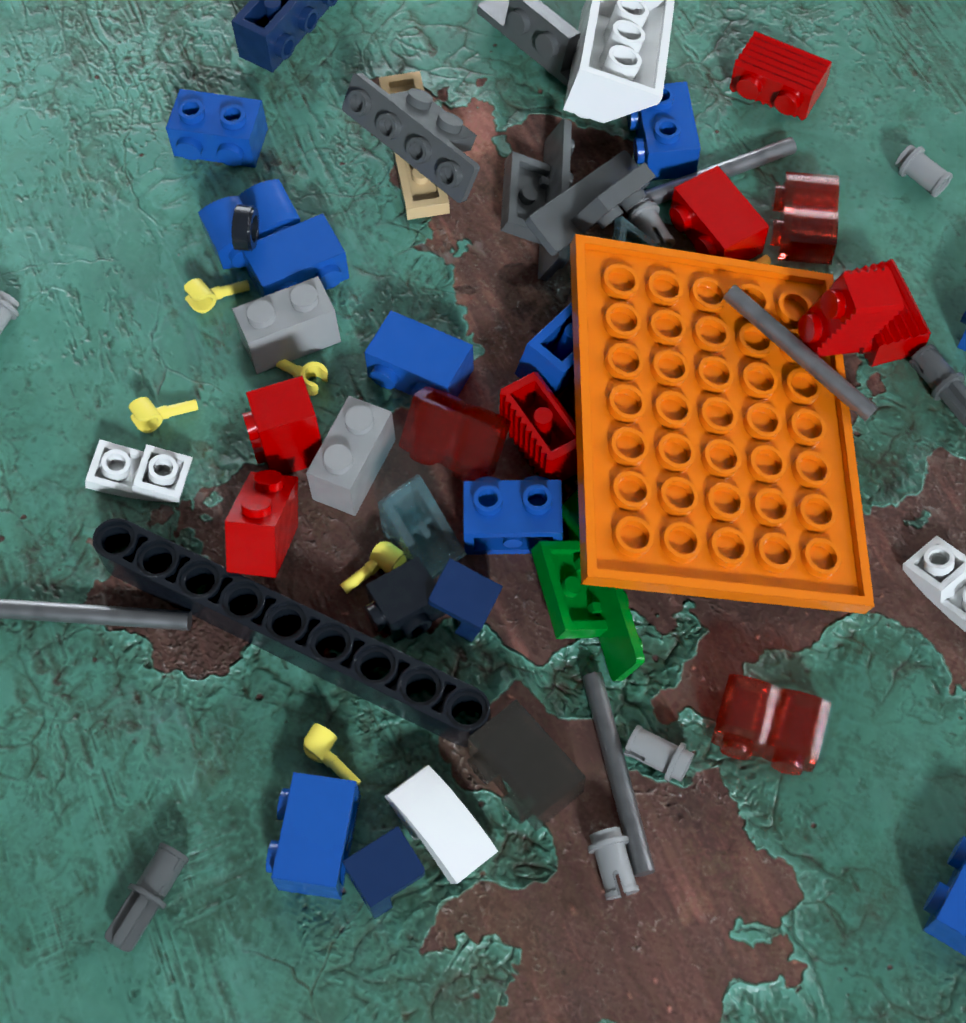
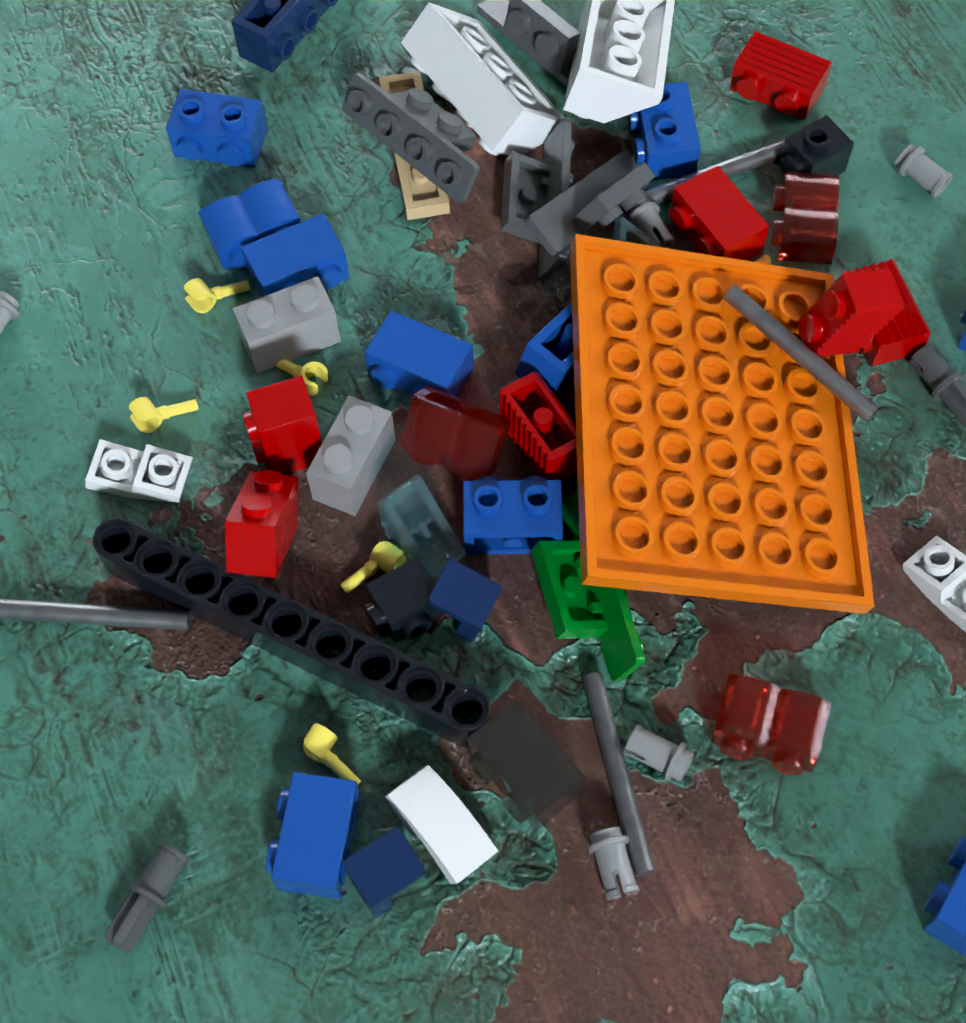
black tile [232,204,259,251] -> none
none -> white slope [401,2,566,156]
none -> black brick [779,115,854,194]

